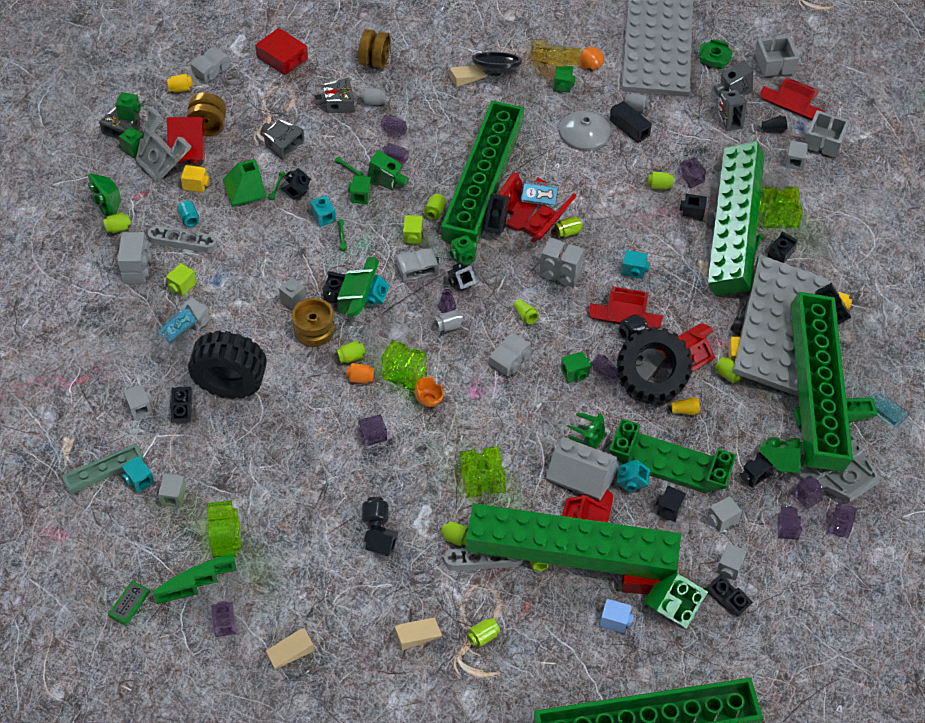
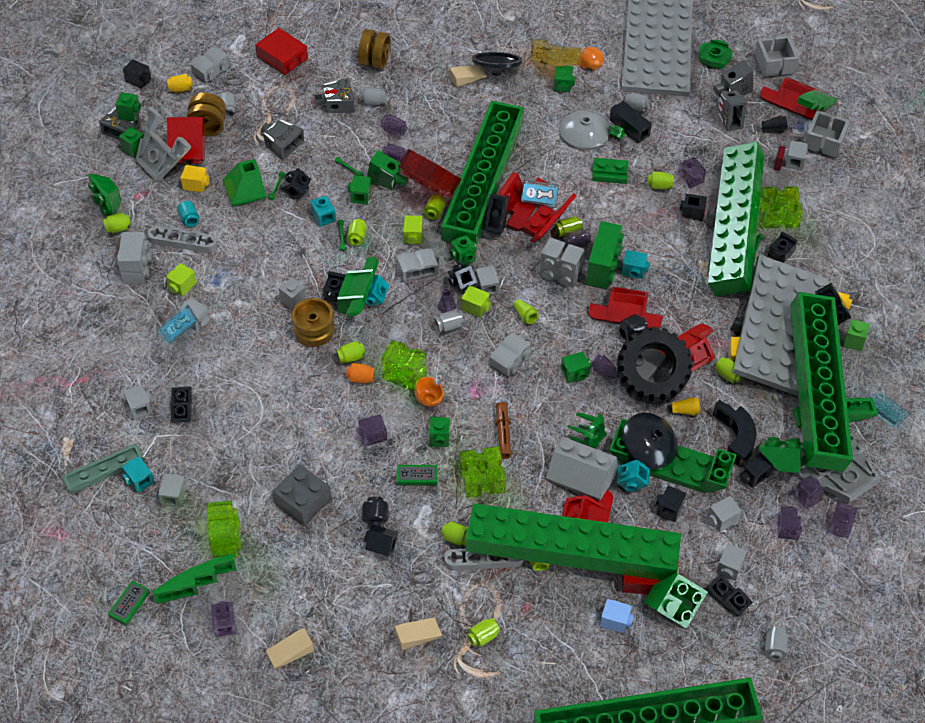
black tyre [188,331,267,399] -> none
none -> black brick [122,59,151,89]
none -> light grey brick [219,92,237,118]
none -> dark grey brick [272,464,332,526]
none -> lime brick [346,219,367,246]
none -> tile [397,465,438,486]
none -> clear red brick [398,149,462,198]
none -> green brick [429,417,450,447]
none -> lime brick [461,285,491,318]
none -> light grey brick [476,266,500,296]
none -> dark orange pin [495,402,512,459]
none -> clear purple brick [563,228,591,248]
none -> green brick [586,221,624,290]
none -> green plate [592,158,629,184]
none -> green plate [609,125,627,140]
none -> black dish [622,412,678,469]
none -> black arch [712,400,757,468]
none -> light grey brick [765,627,788,661]
none -> dark red tile [774,146,786,171]
none -> green slope [797,91,838,112]
none -> bright green brick [843,319,870,352]

